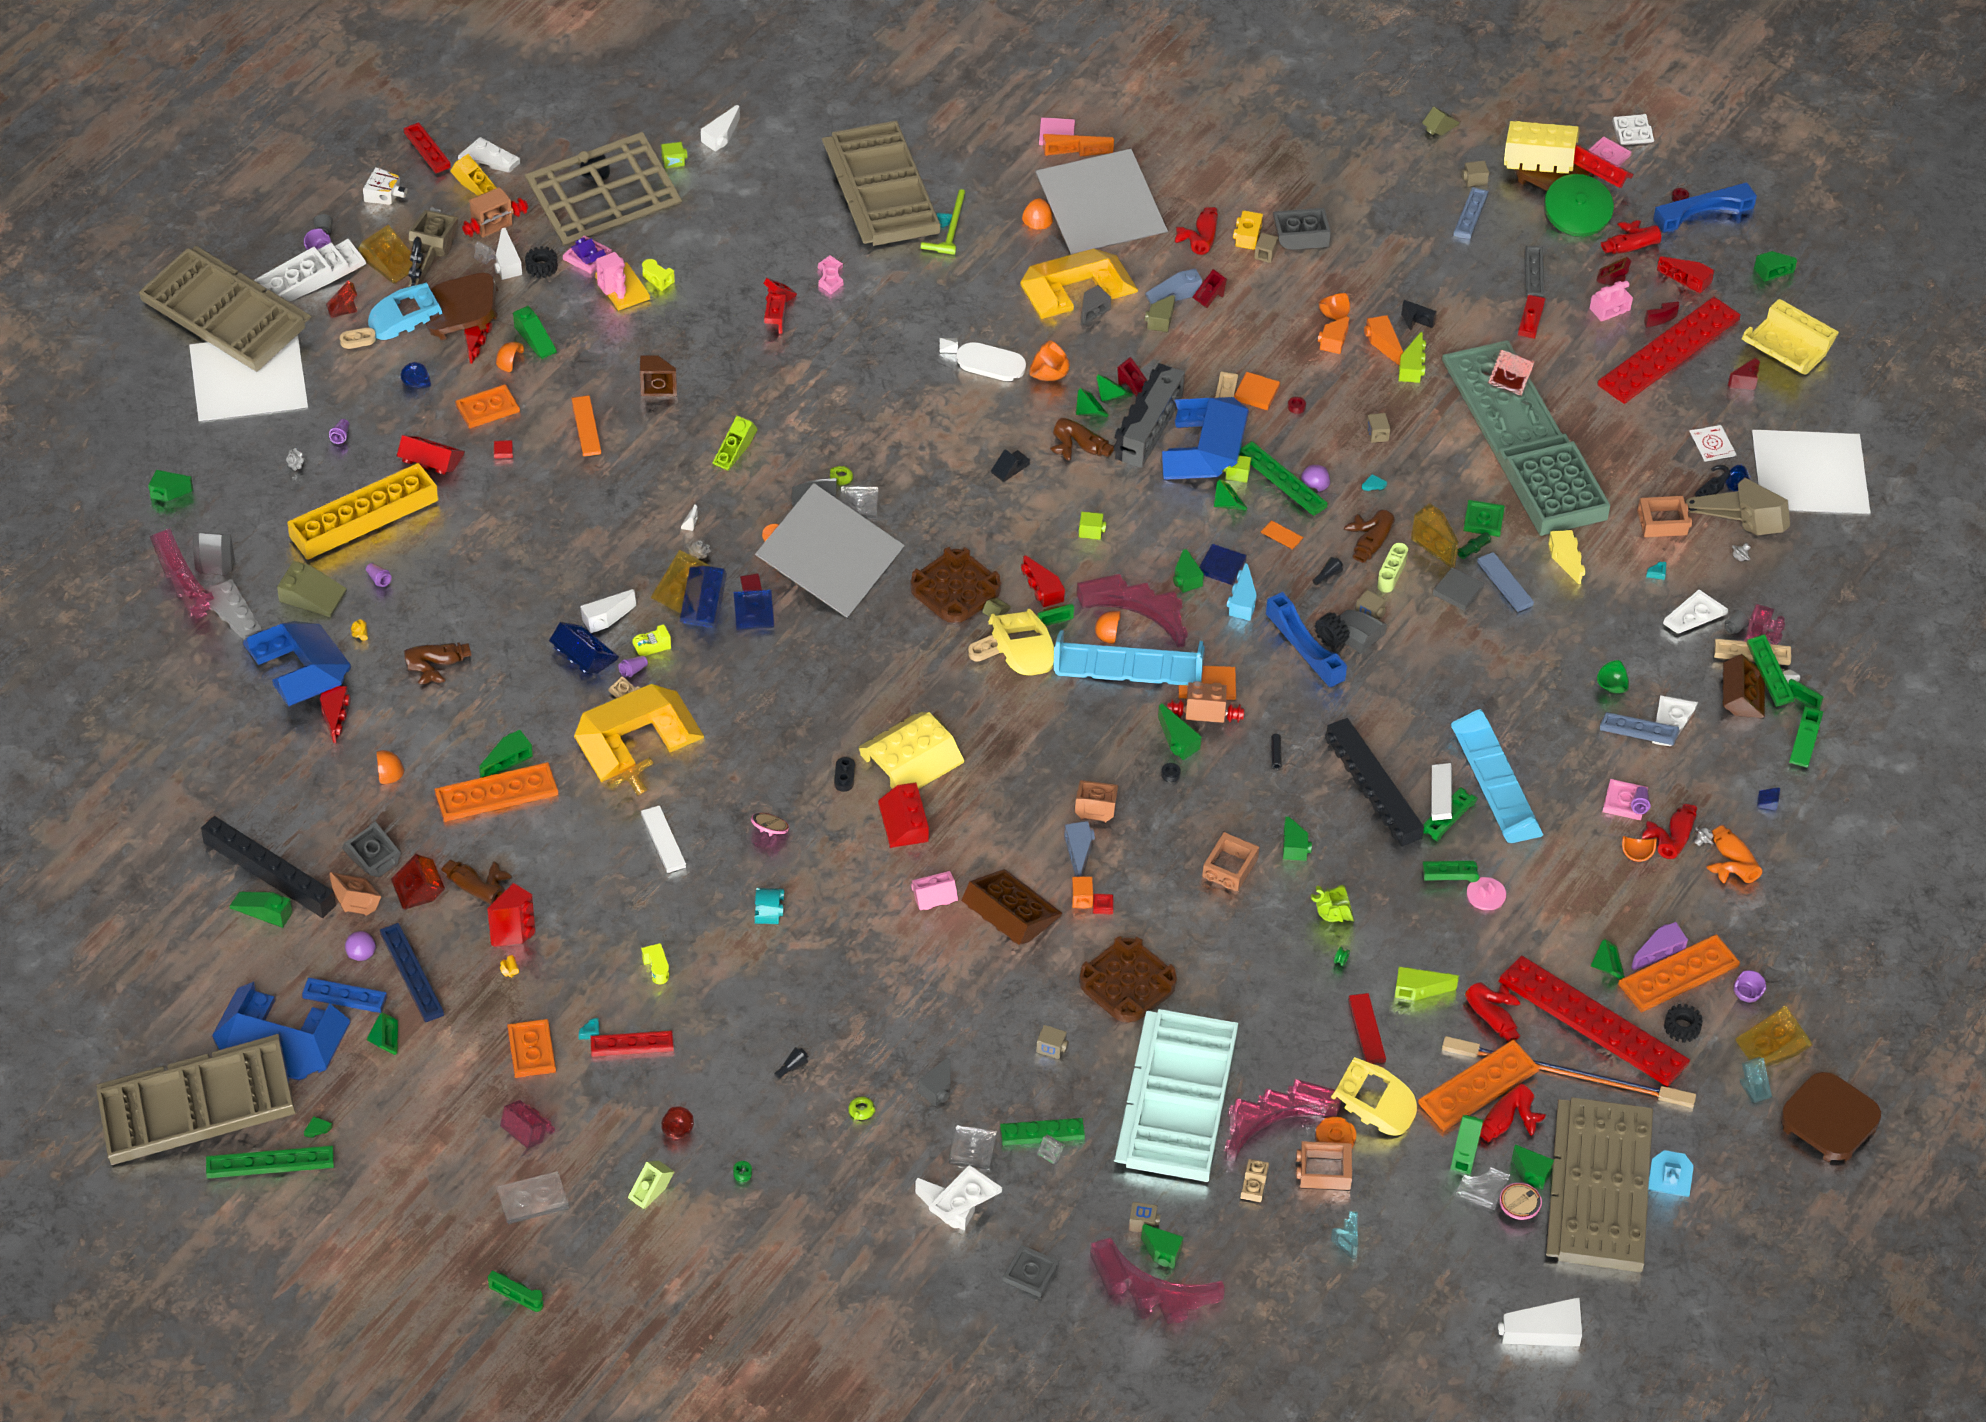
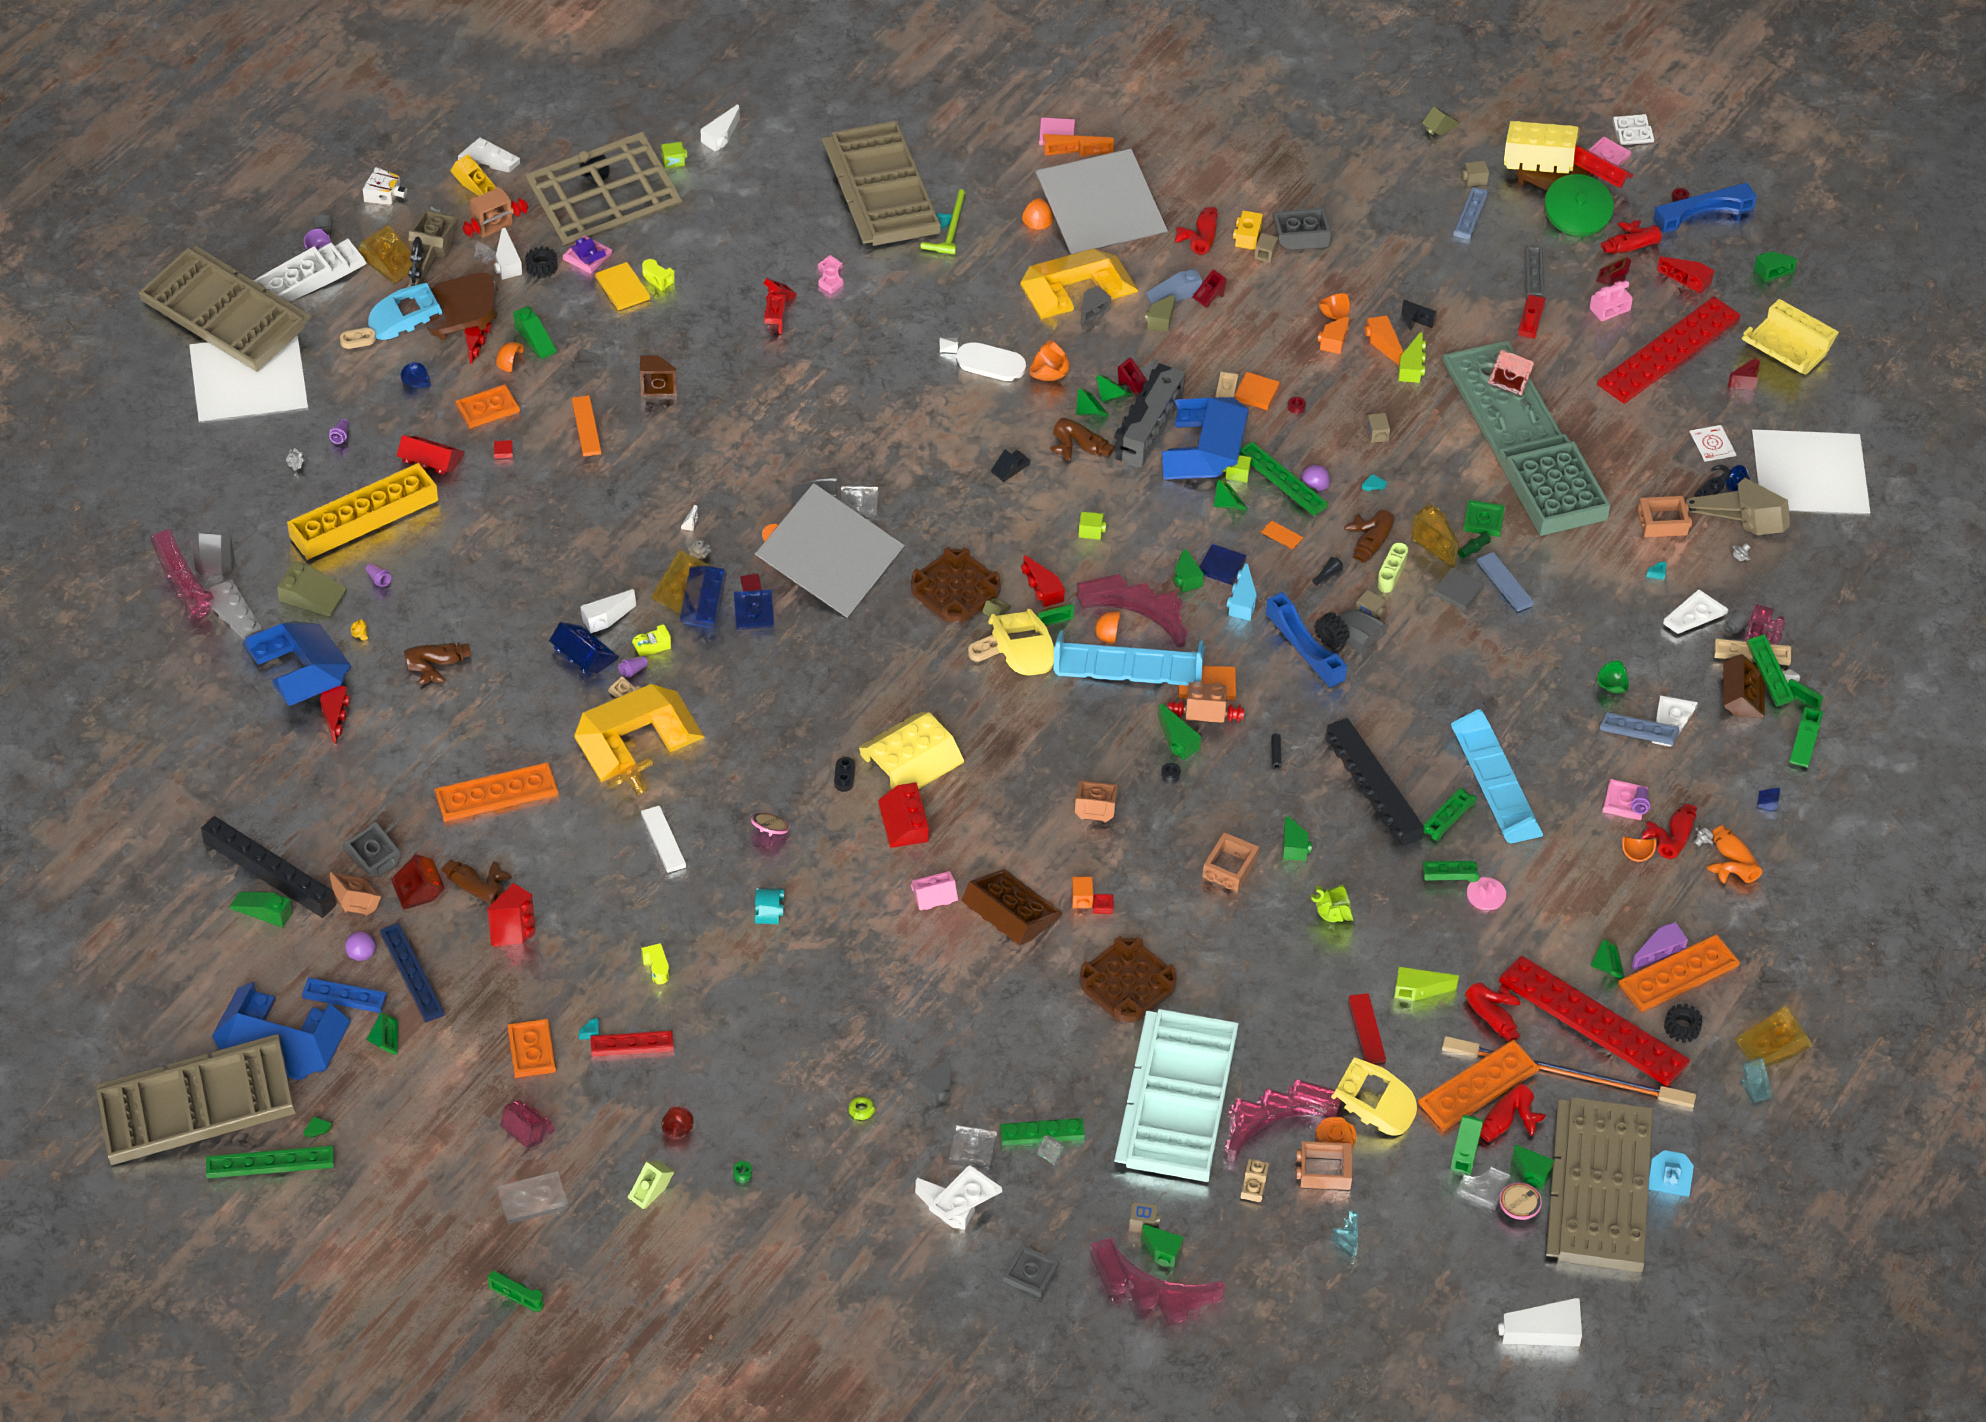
green slope [148,470,193,501] -> none
clear red slope [326,281,357,317] -> none
orange helmet [376,750,404,784] -> none
red plate [404,122,451,173] -> none
green slope [479,730,533,778] -> none
yellow plate [500,955,519,978] -> none
bright pink brick [596,252,626,299] -> none
lime slope [712,416,758,471] -> none
black cone [774,1047,809,1079] -> none
lime piece [829,466,853,486] -> none
dark tan brick [1036,1025,1069,1059] -> none
sand blue slope [1064,821,1095,877] -> none
green bush [1334,947,1350,967] -> none
white tile [1432,763,1452,820] -> none
light yellow slope [1548,530,1585,584] -> none
dark red slope [1644,301,1679,328] -> none
medium lavender hair [1733,970,1766,1003] -> none
reddish brown tile [1781,1072,1881,1162] -> none

